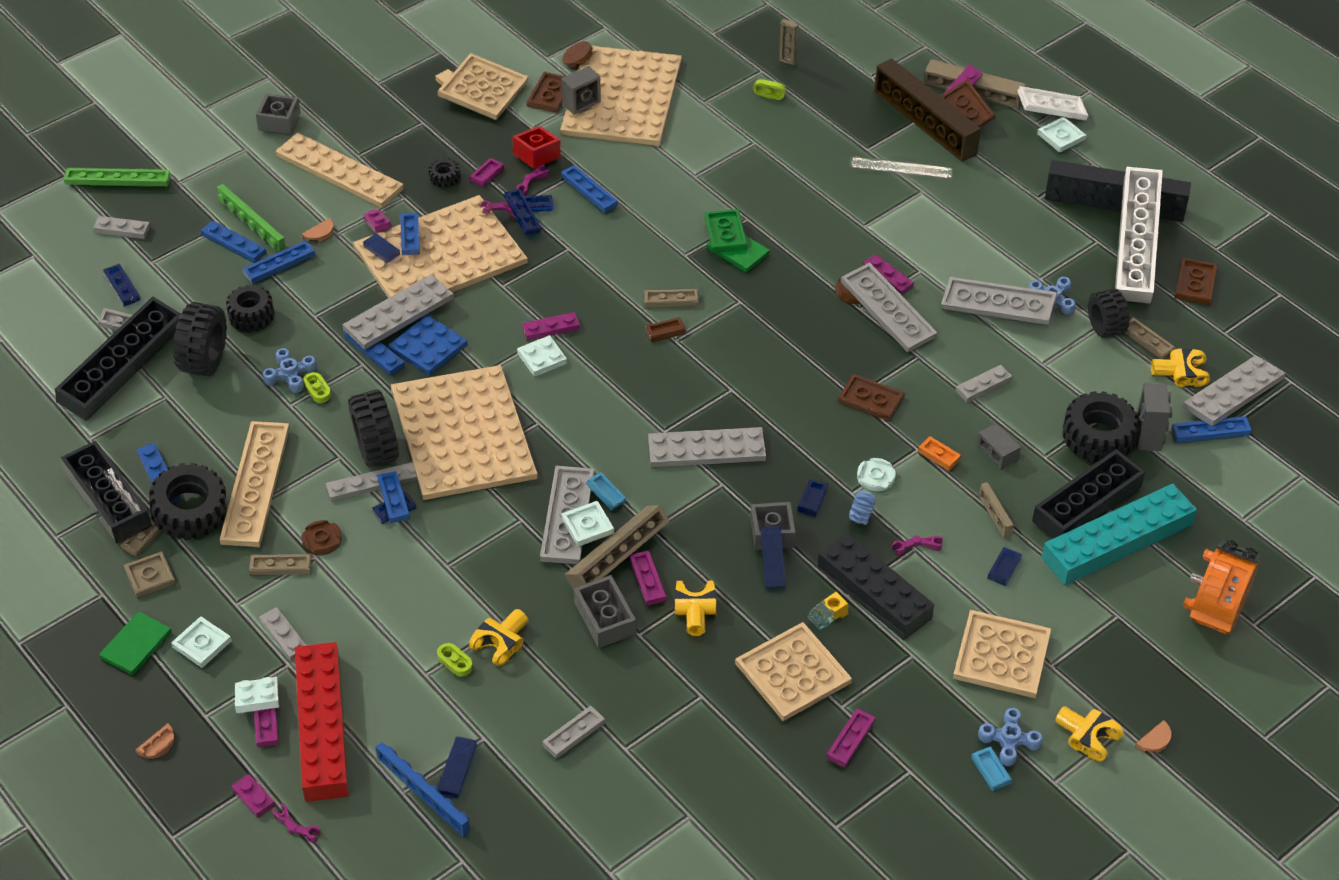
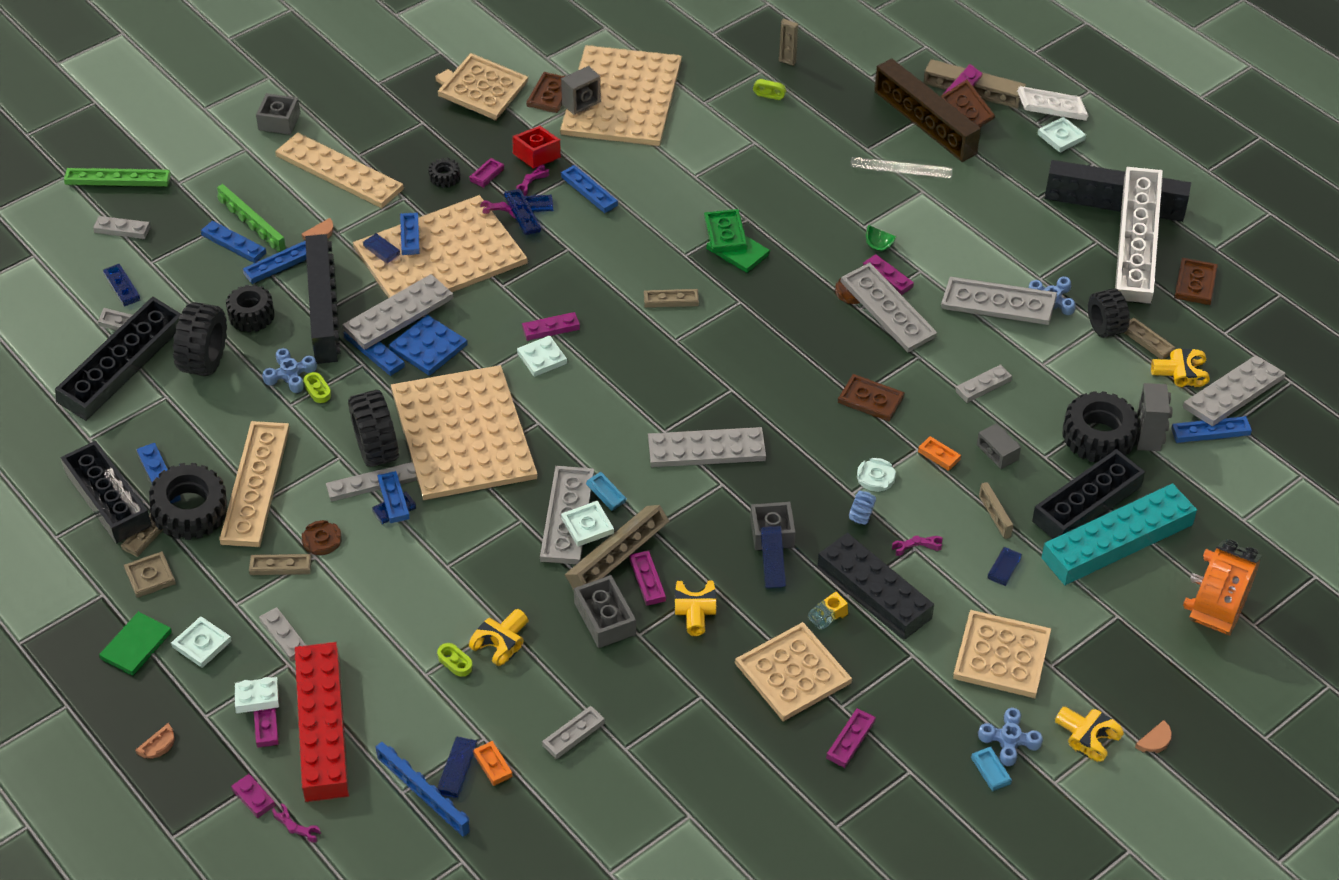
magenta plate [363,209,392,233] -> none
reddish brown tile [562,41,593,68] -> none
reddish brown tile [645,317,686,342] -> none
clear blue tile [797,479,828,516] -> none
none -> black brick [305,234,341,364]
none -> orange plate [473,741,513,786]
none -> green helmet [866,225,897,252]

